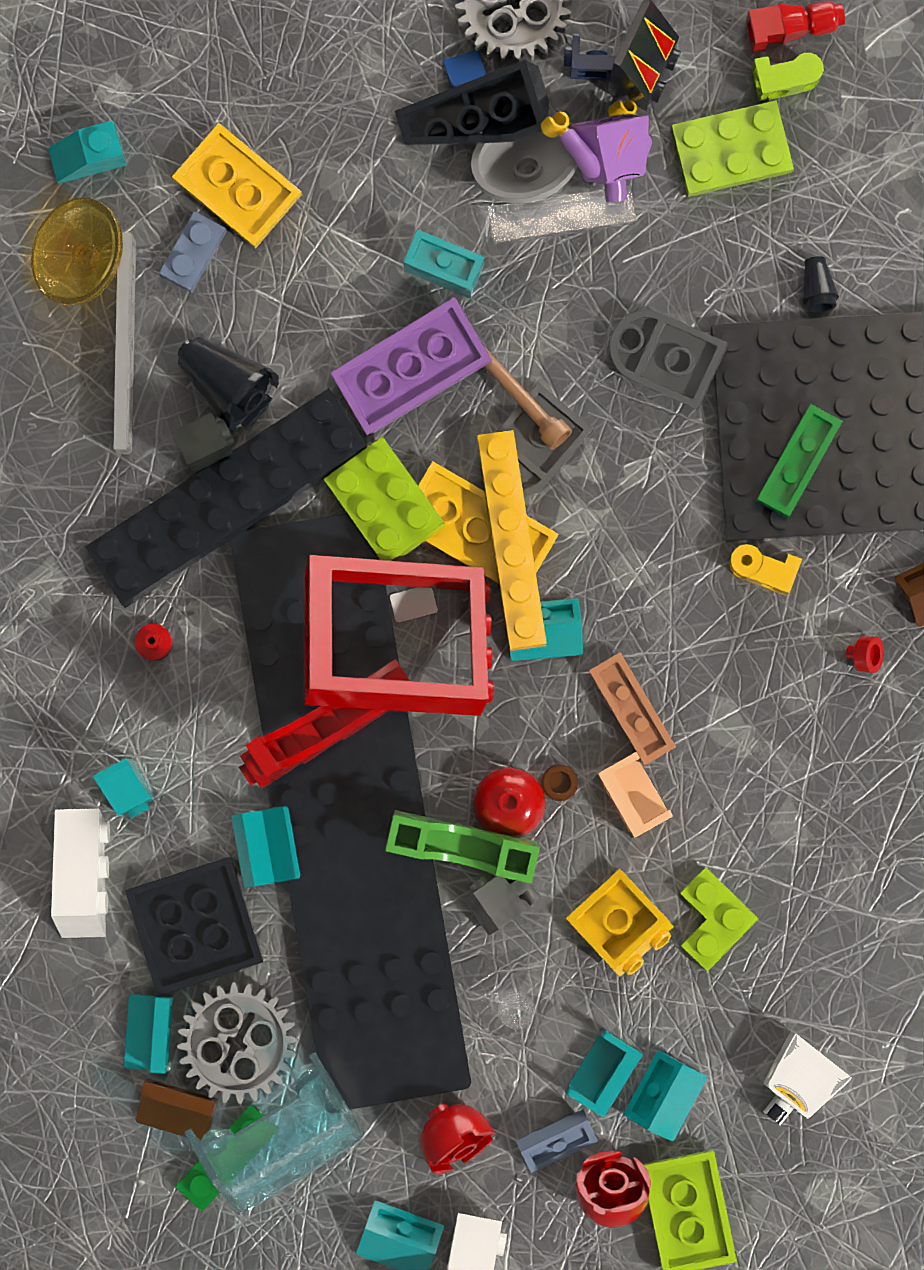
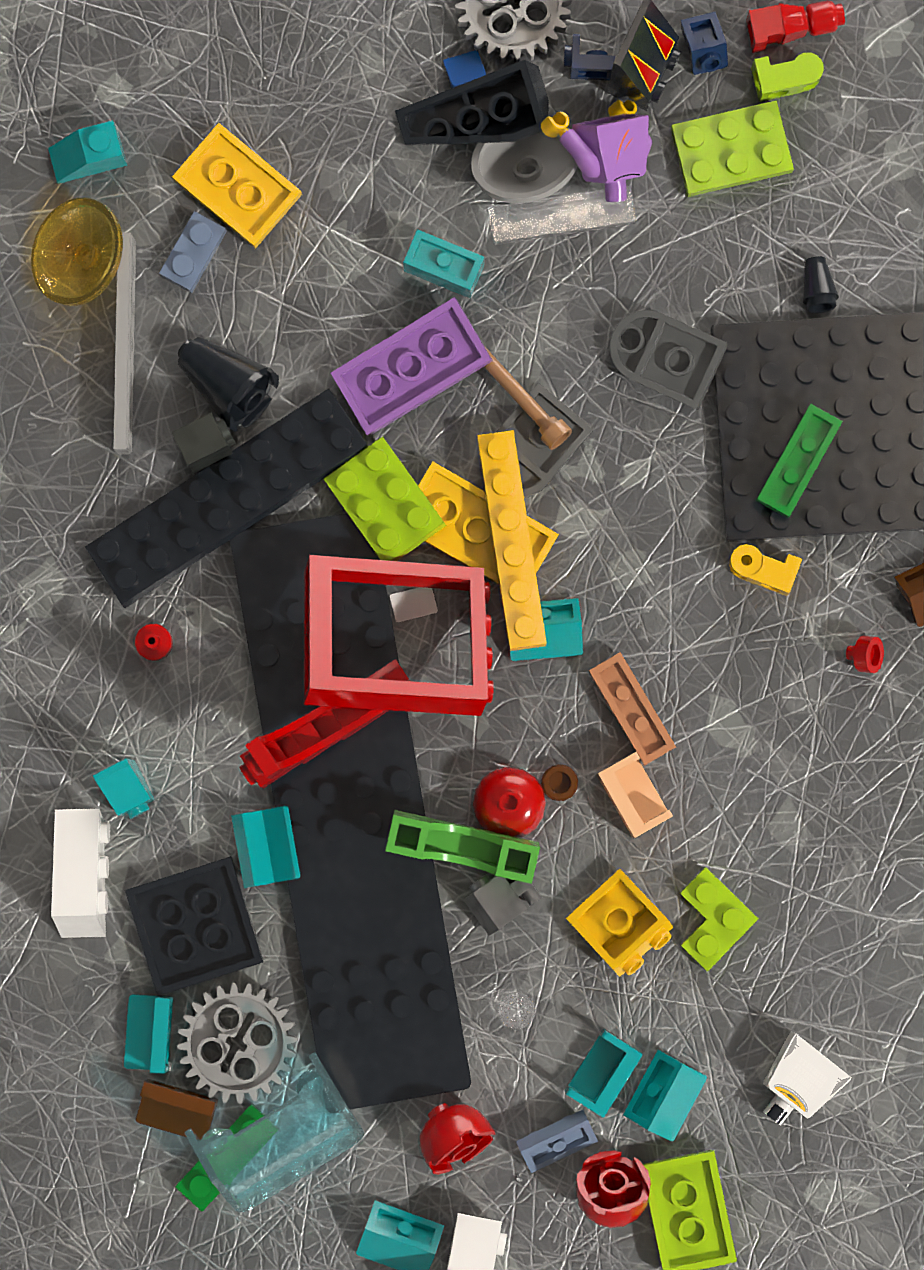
none -> dark blue bracket [681,12,728,75]

